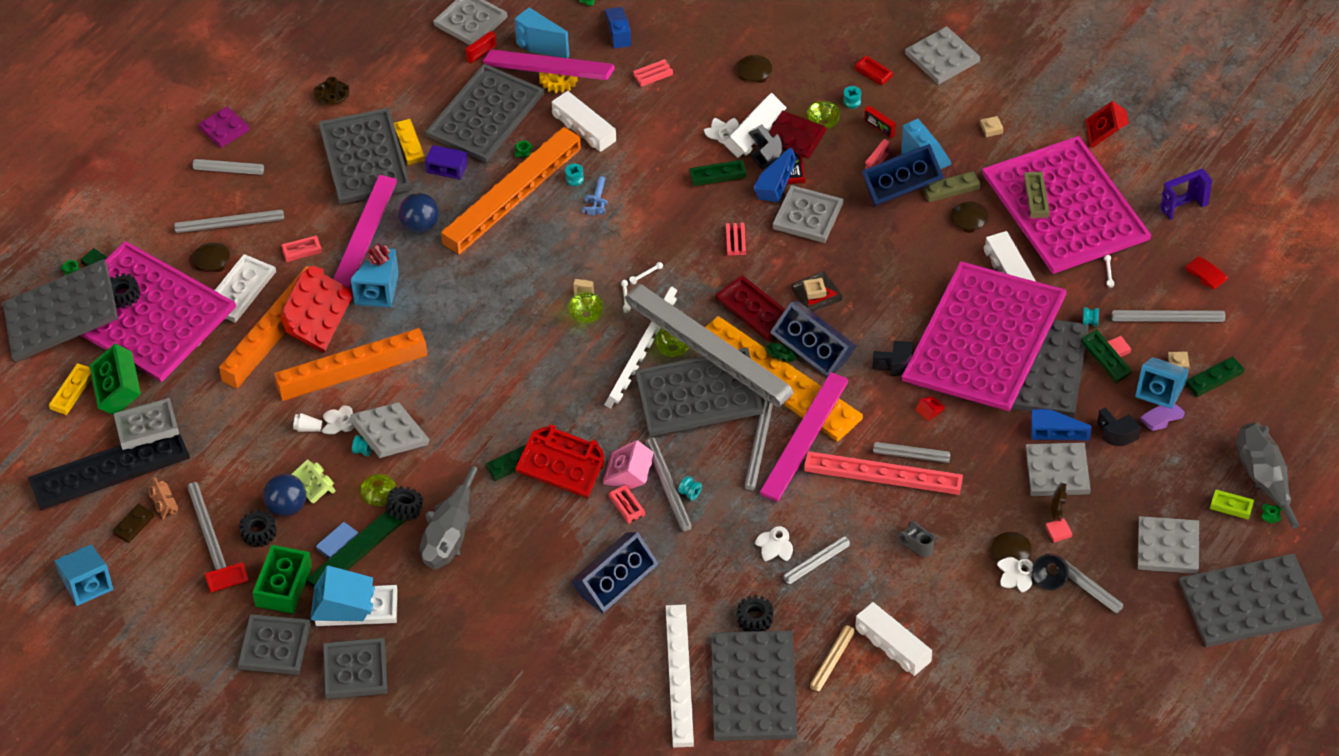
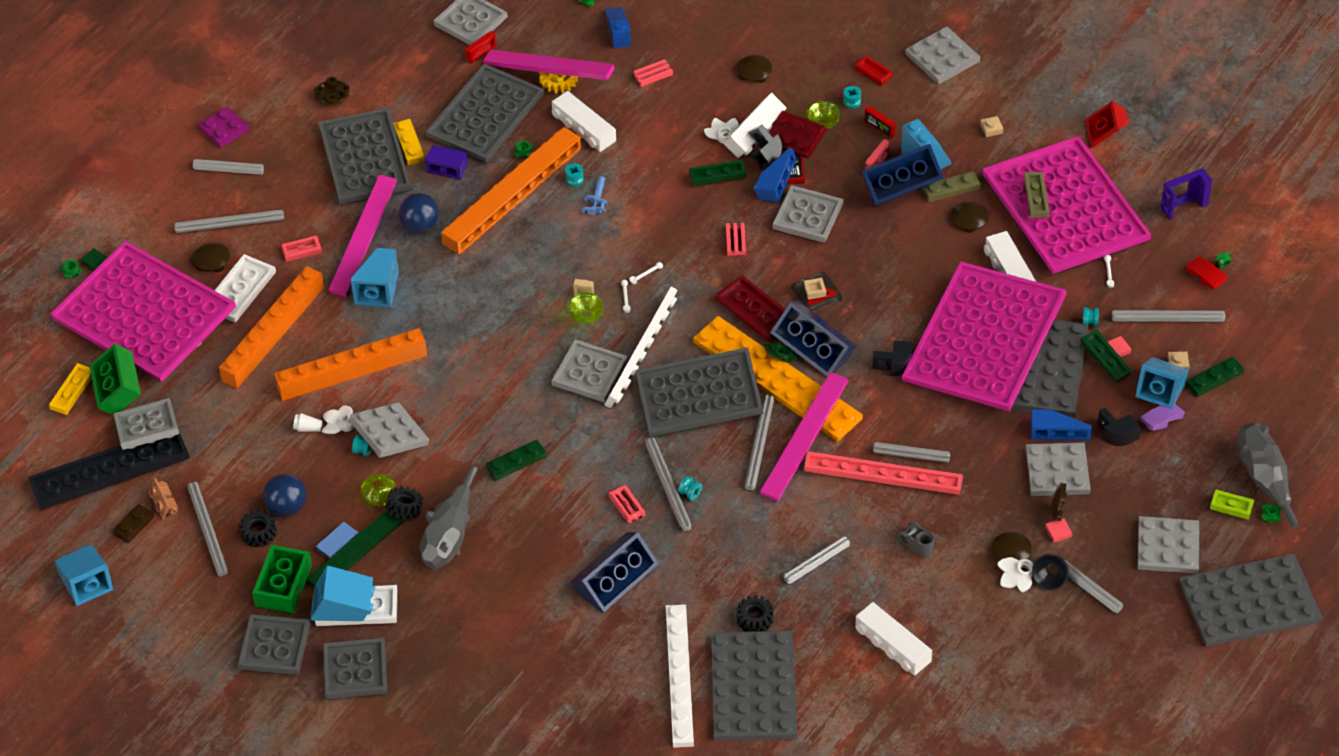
dark grey plate [3,259,118,362] -> none
black tyre [110,273,141,309] -> none
red tile [204,562,249,593] -> none
plate [279,266,353,353] -> none
yellowish green bracket [292,459,336,503] -> none
dark red gear [367,243,390,267] -> none
dark azure slope [515,8,569,58] -> none
red plate [515,425,604,499] -> none
bright pink slope [602,440,654,489] -> none
light grey beam [625,284,793,407] -> none
clear neon green piece [655,329,689,357] -> none
white plate [755,526,793,562] -> none
tan axle [810,625,854,692] -> none
red slope [915,396,945,421] -> none
none -> light grey plate [552,339,628,403]
none -> green plate [1213,251,1232,268]

